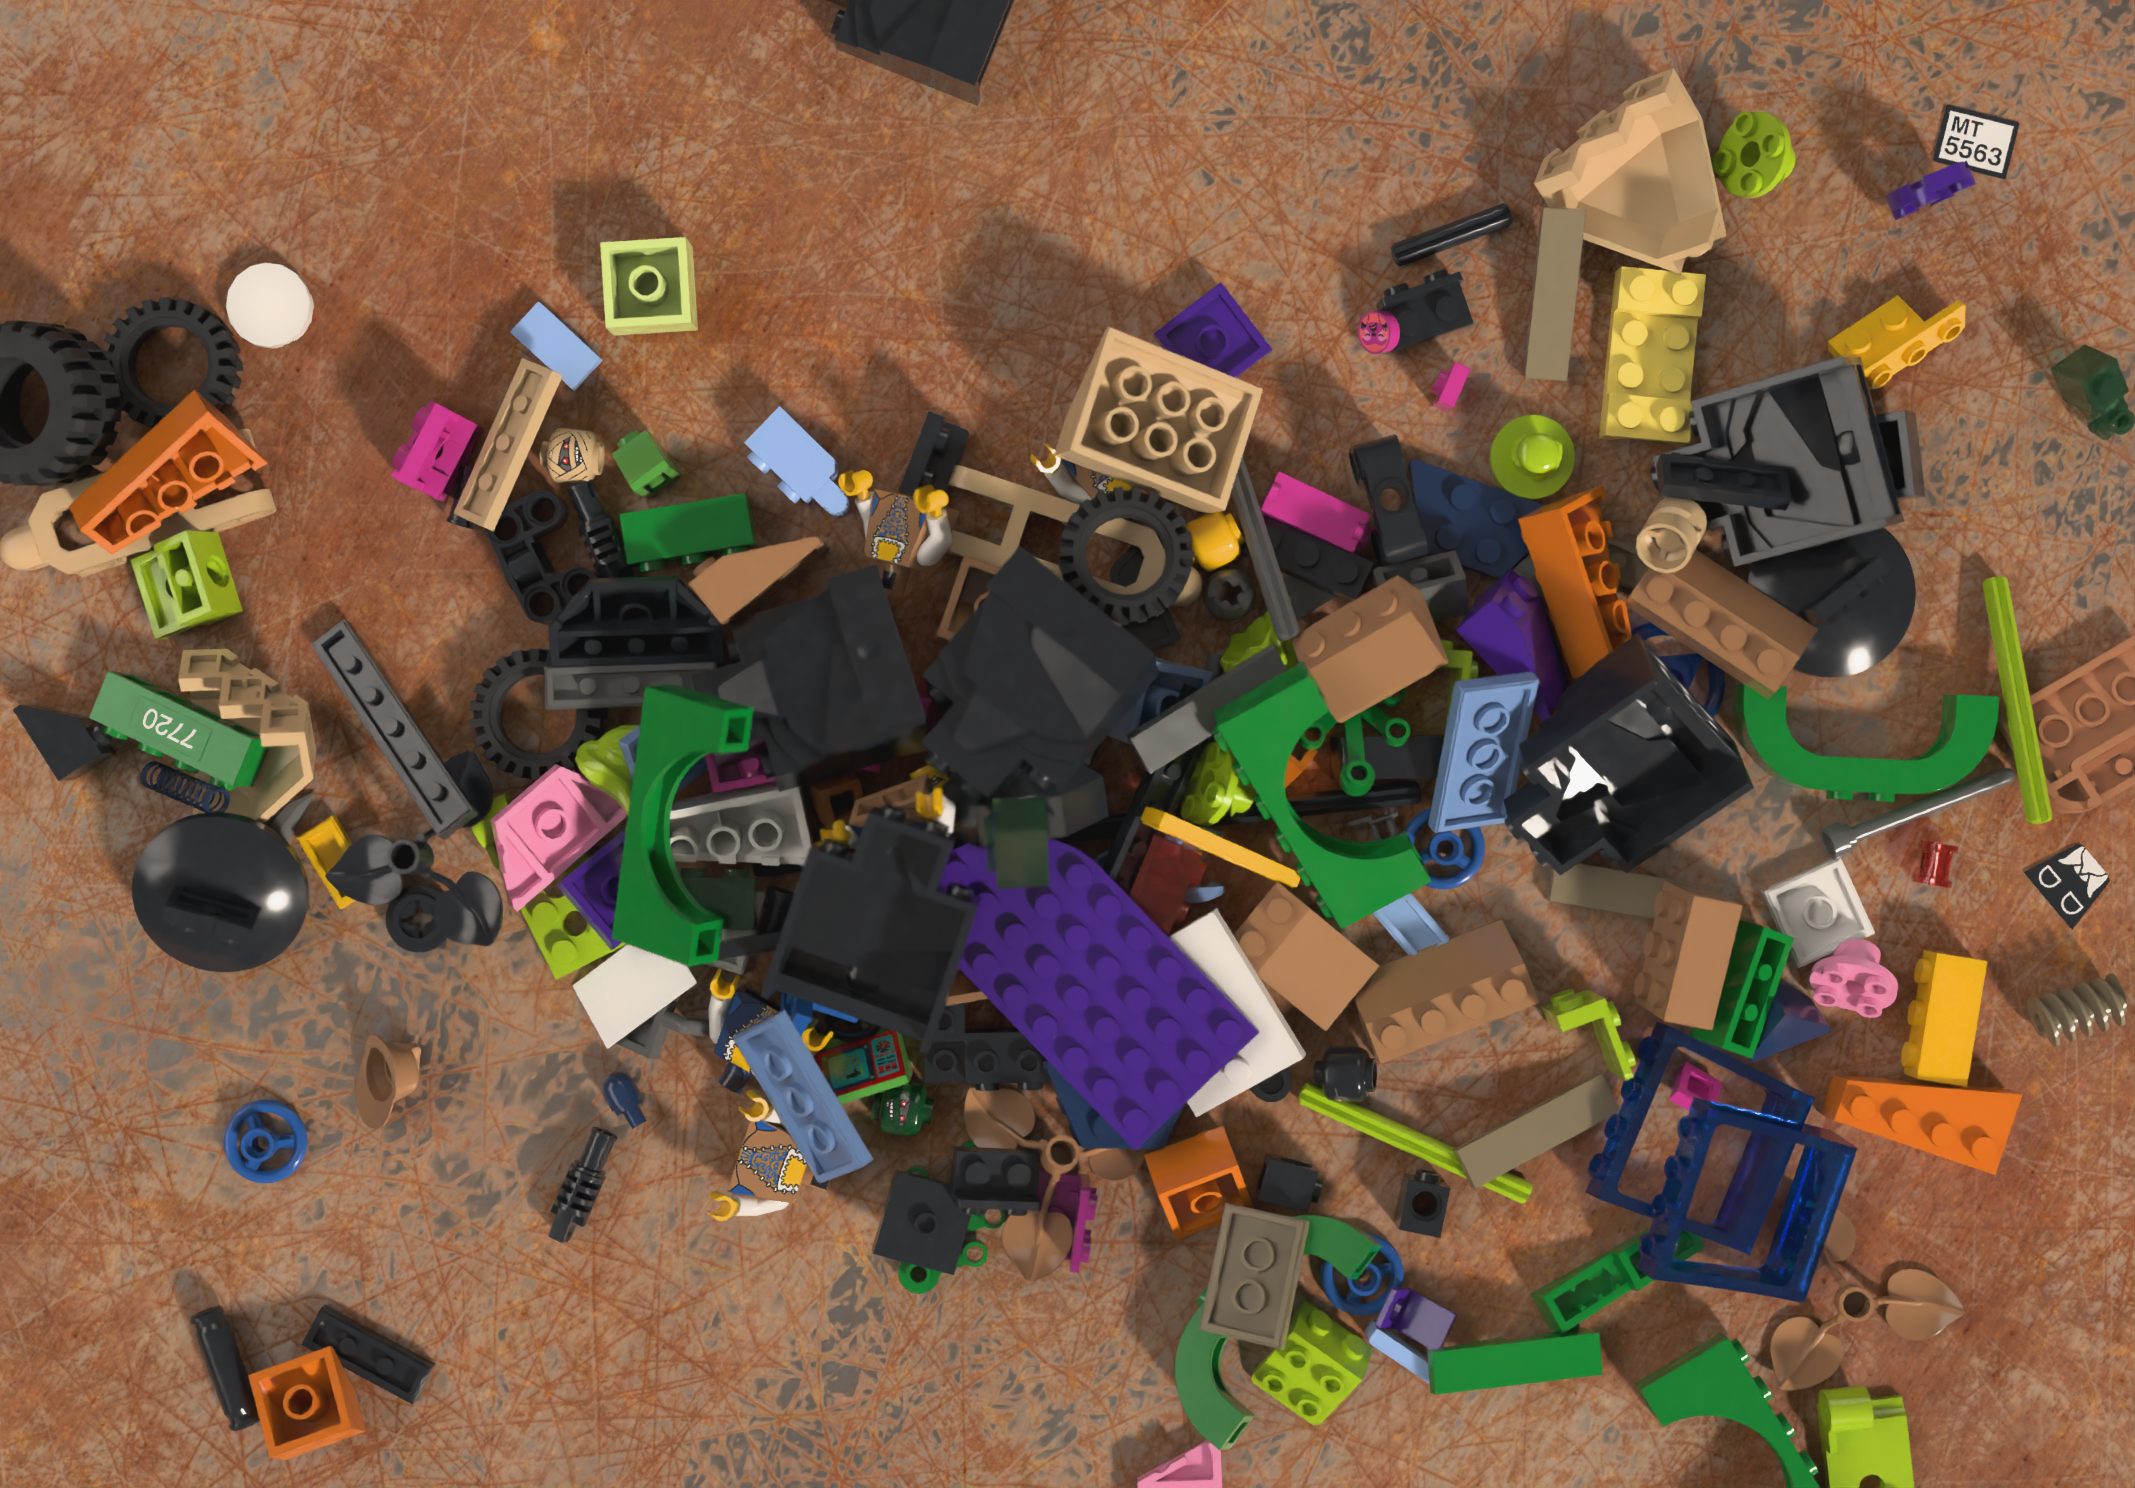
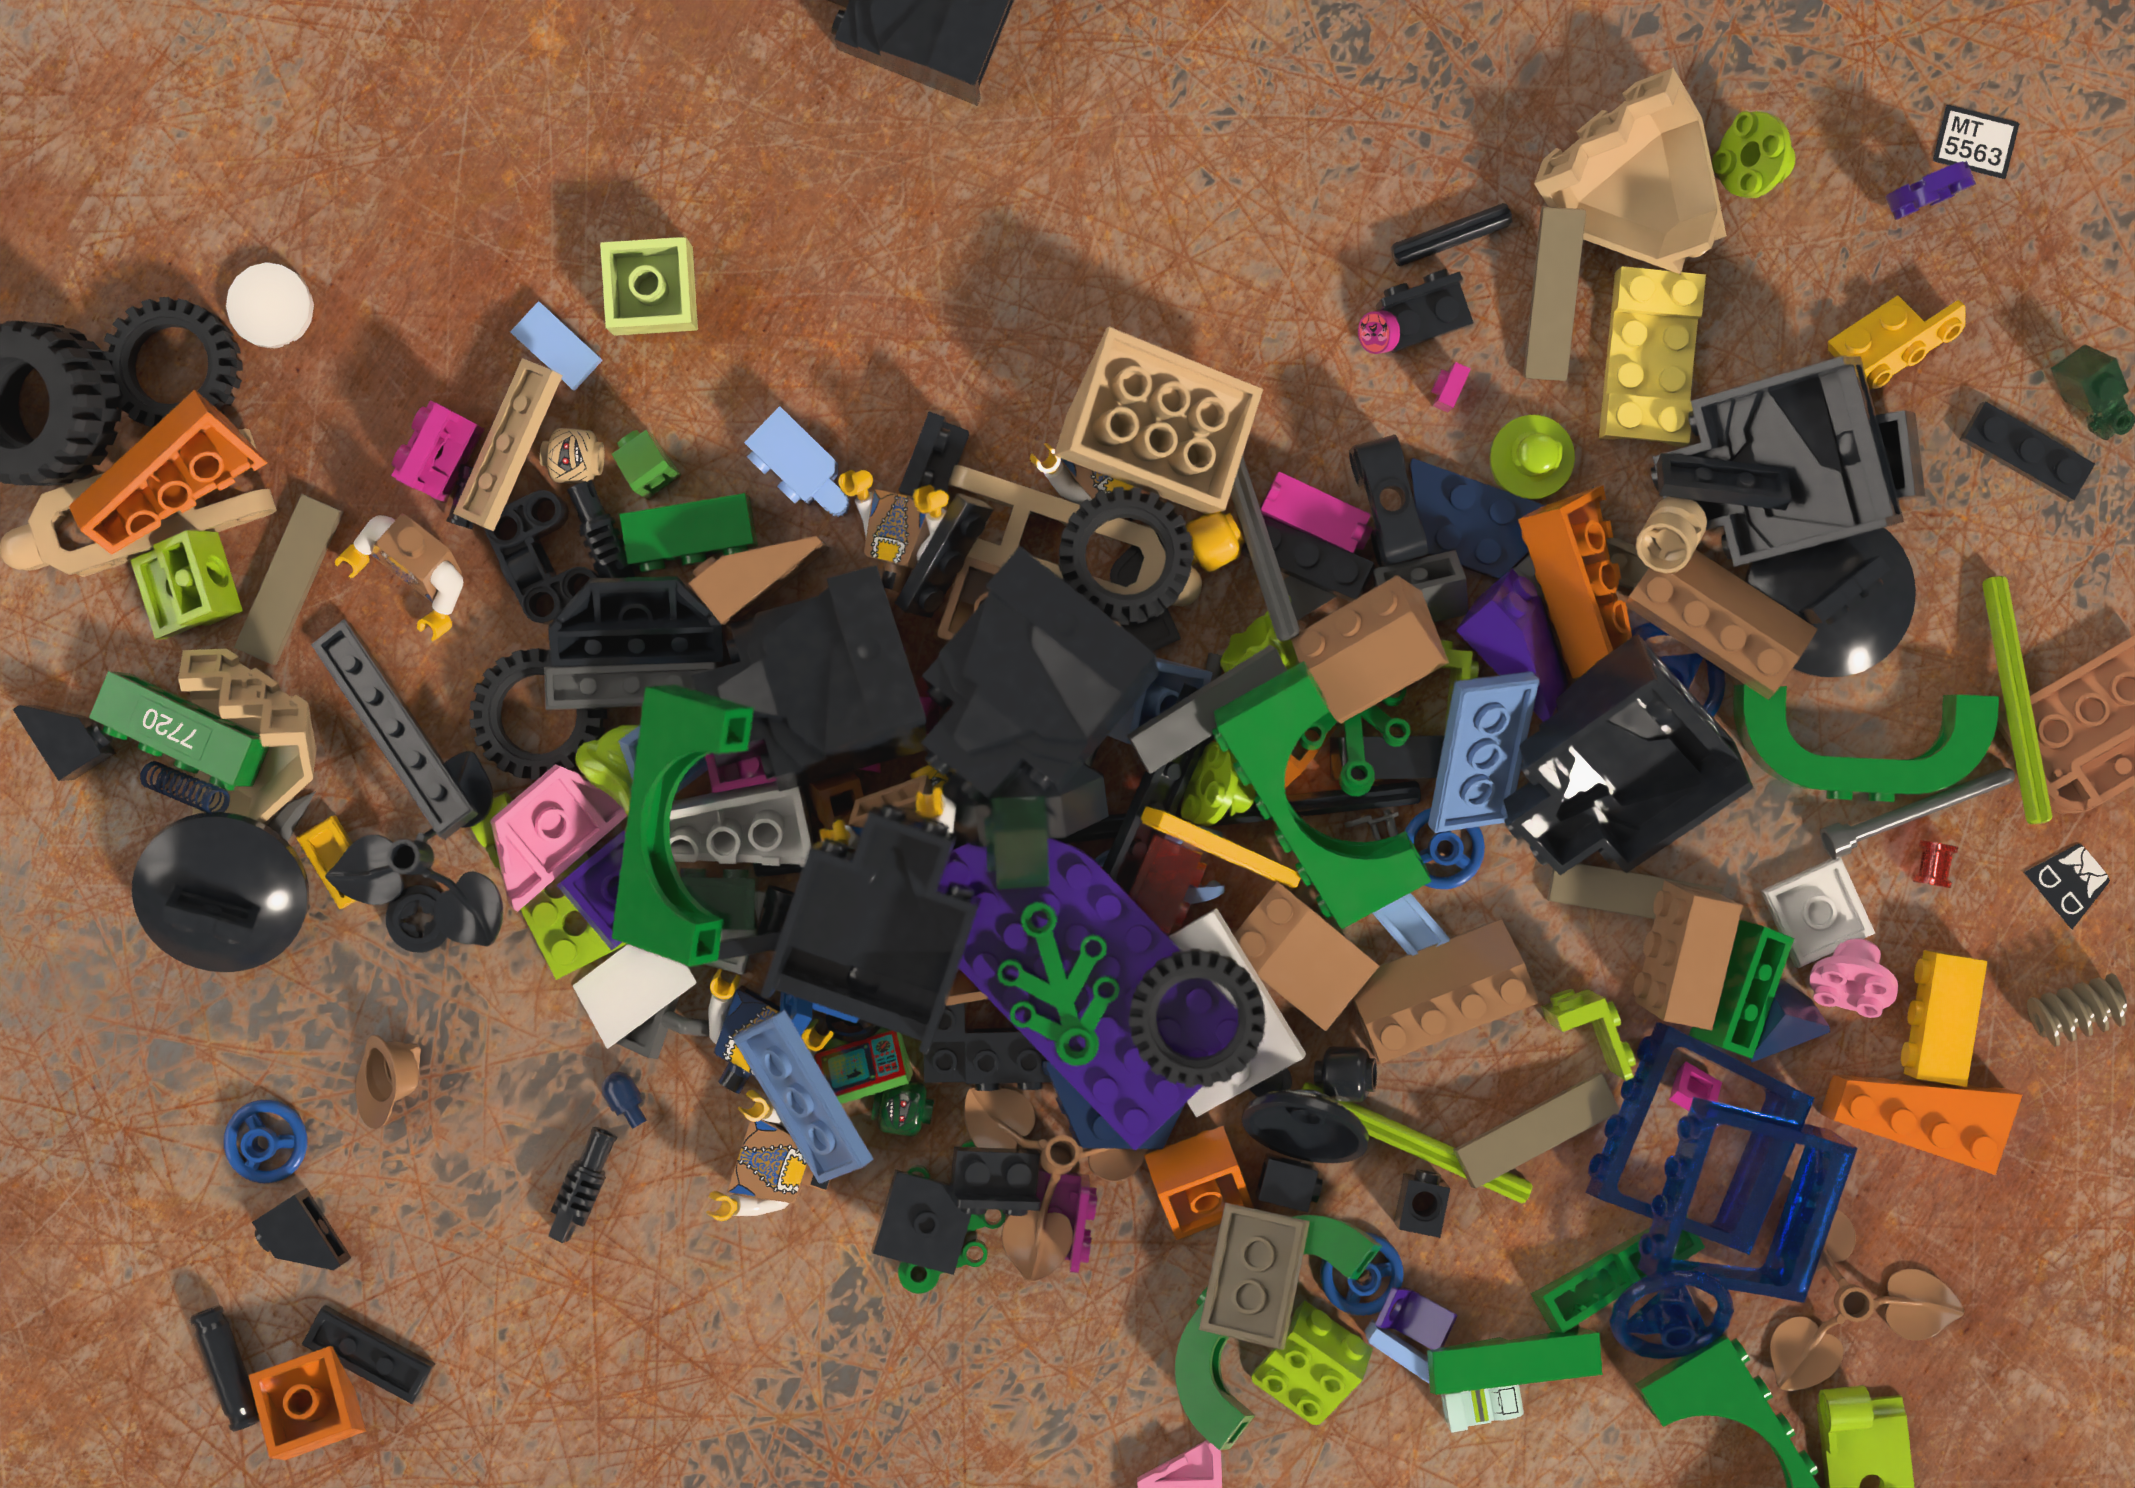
dark purple plate [1153,282,1272,378] -> none
dark grey piece [1202,567,1256,621] -> none
none -> dark tan tile [234,494,344,665]
none -> black slope [252,1188,352,1271]
none -> torso [335,513,463,641]
none -> black plate [894,494,994,618]
none -> green plant [997,901,1120,1066]
none -> black tyre [1129,948,1266,1088]
none -> black dish [1242,1089,1369,1163]
none -> light aqua leg [1441,1385,1524,1433]
none -> clear blue piece [1609,1269,1734,1359]
none -> black plate [1959,401,2095,502]

